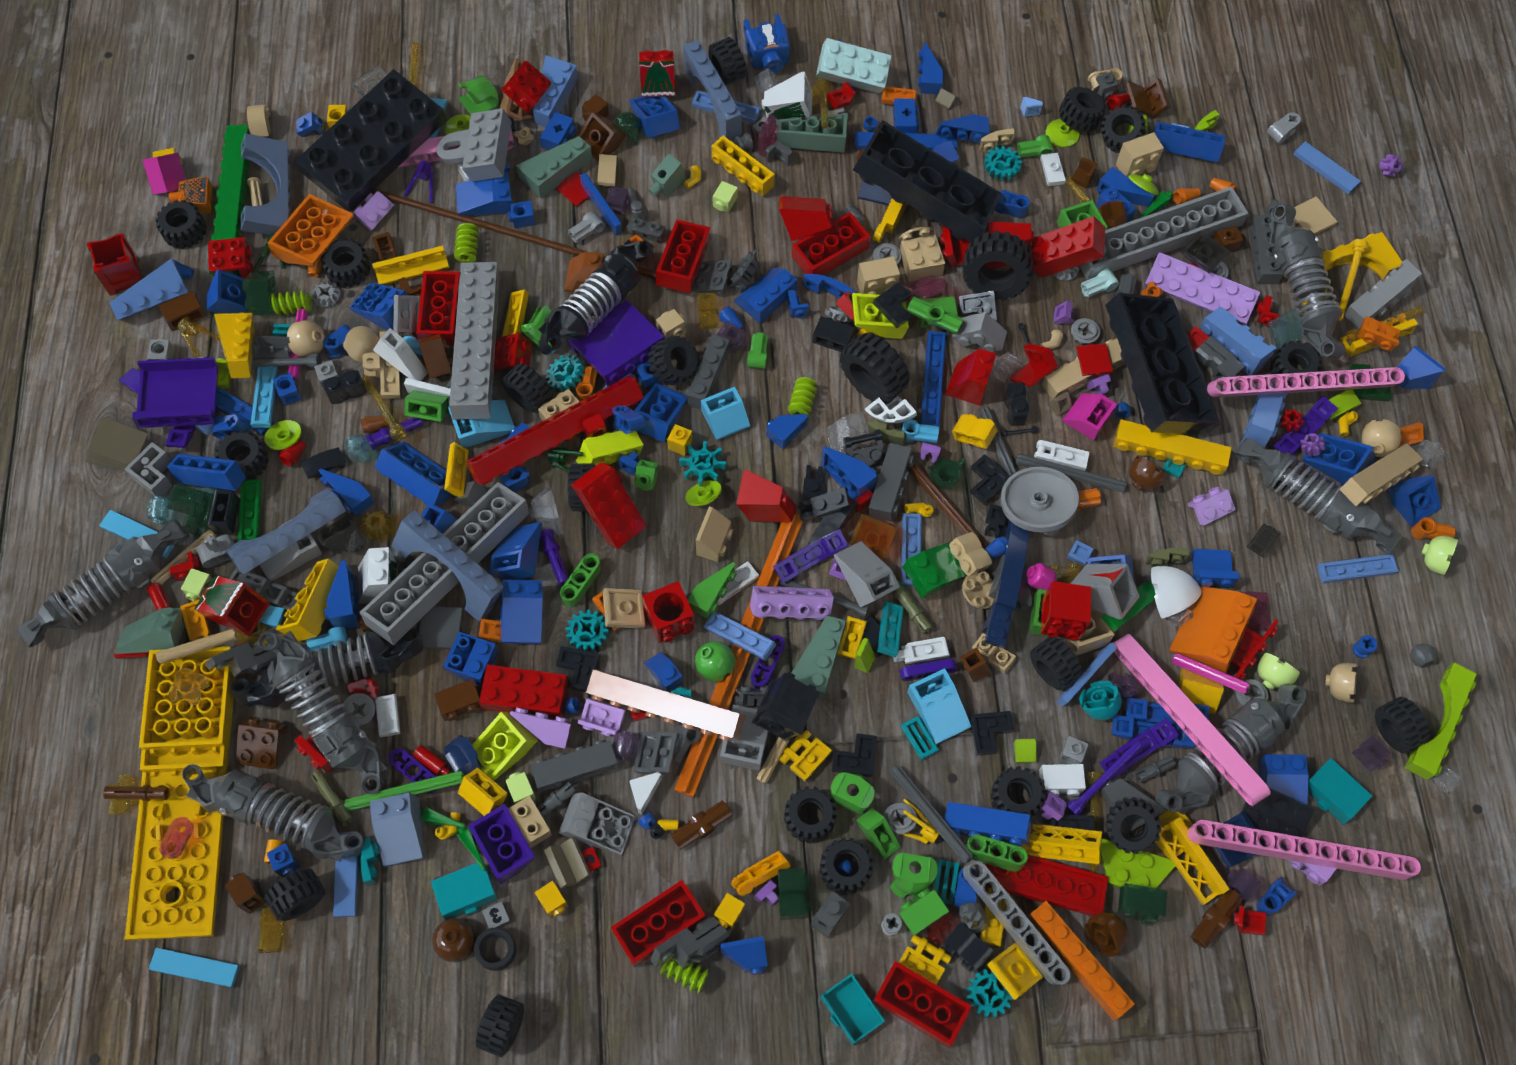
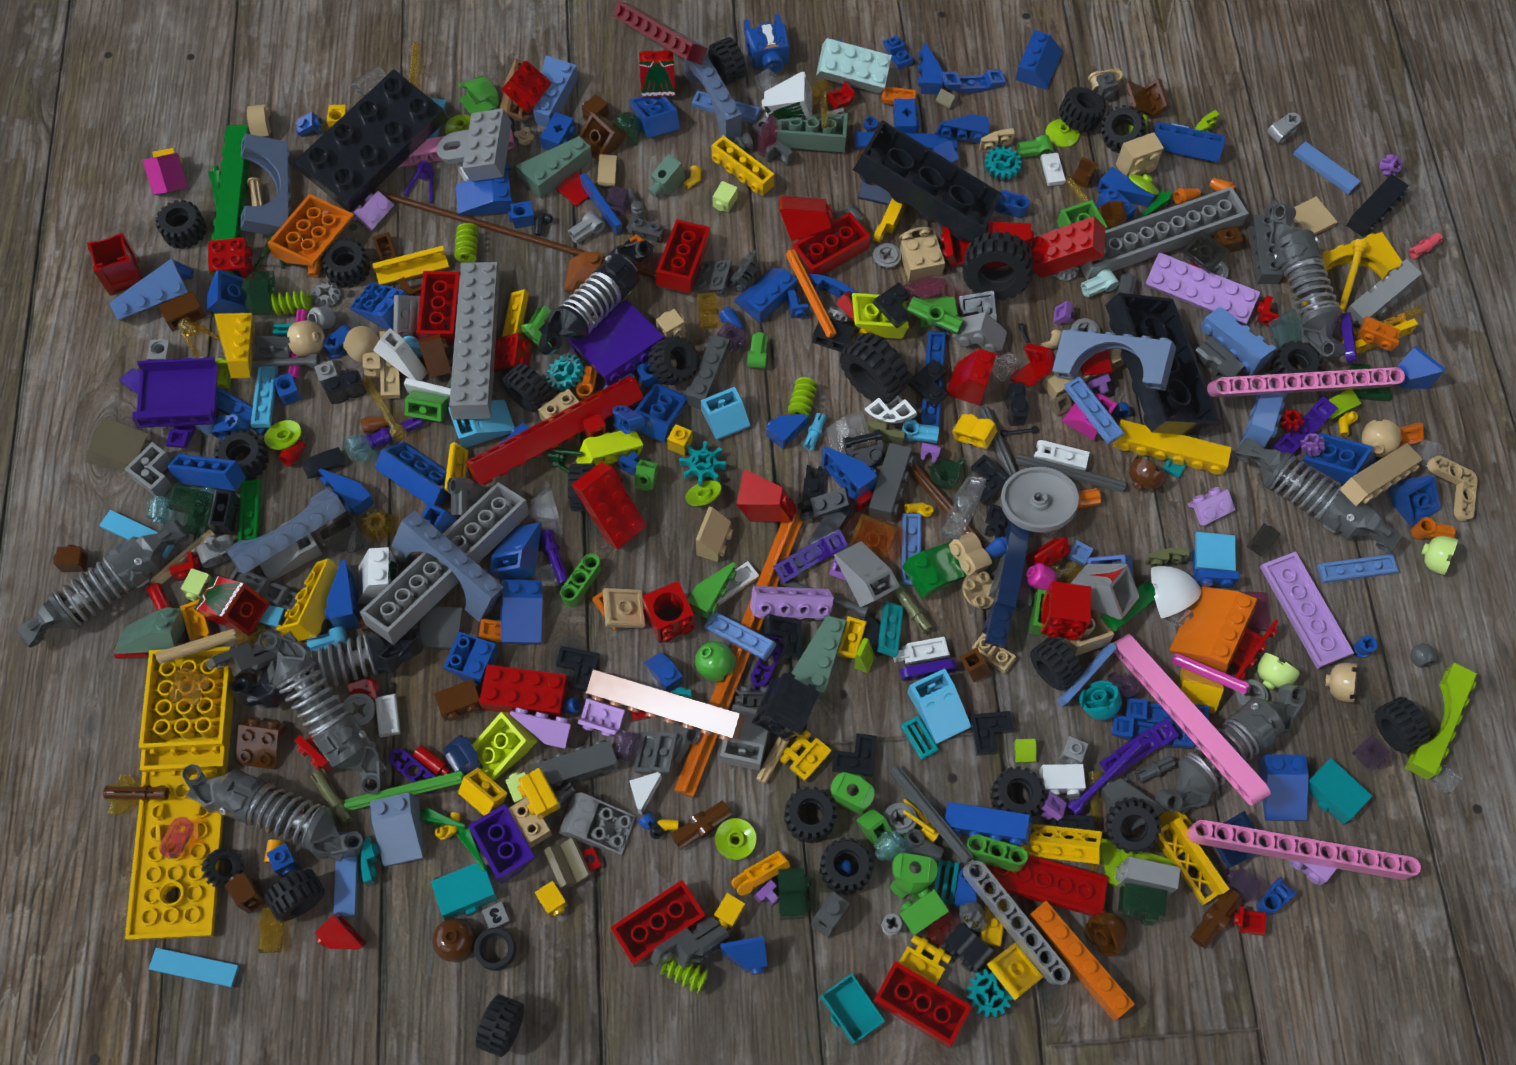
torso [169,176,213,214] -> none
blue brick [500,466,530,492] -> none
teal gear [565,609,609,652] -> none
tan brick [857,256,900,295] -> none
light blue slope [1021,97,1043,117] -> none
red cone [1107,93,1132,111] -> none
orange plate [1141,282,1163,297] -> none
red bracket [1187,326,1209,353] -> none
black plate [1240,787,1315,837] -> none
none -> reddish brown brick [53,545,88,572]
none -> black tyre [201,847,245,888]
none -> green piece [208,166,221,204]
none -> light grey head [307,306,336,330]
none -> red slope [314,912,367,950]
none -> dark grey piece [447,477,473,515]
none -> yellow brick [517,768,561,819]
none -> black arm [534,213,553,236]
none -> dark red brick [612,0,708,65]
none -> lime dish [715,818,756,860]
none -> black plate [764,614,802,660]
none -> orange axle [786,249,836,338]
none -> medium azure pin [803,413,827,450]
none -> clear light blue head [874,830,905,862]
none -> blue slope [883,36,913,70]
none -> dark grey piece [899,829,944,864]
none -> black plate [909,359,948,408]
none -> blue slope [940,69,1006,93]
none -> clear slope [941,476,986,540]
none -> blue slope [1015,30,1063,90]
none -> red bracket [1025,537,1071,567]
none -> sand blue arch [1052,328,1176,391]
none -> medium blue tile [1064,376,1124,444]
none -> light grey brick [1115,857,1180,897]
none -> medium azure tile [1195,532,1236,571]
none -> lavender plate [1260,552,1354,669]
none -> dark purple beam [1341,312,1357,363]
none -> black brick [1346,174,1409,237]
none -> coral pin [1408,232,1443,259]
none -> tan beam [1427,455,1478,522]

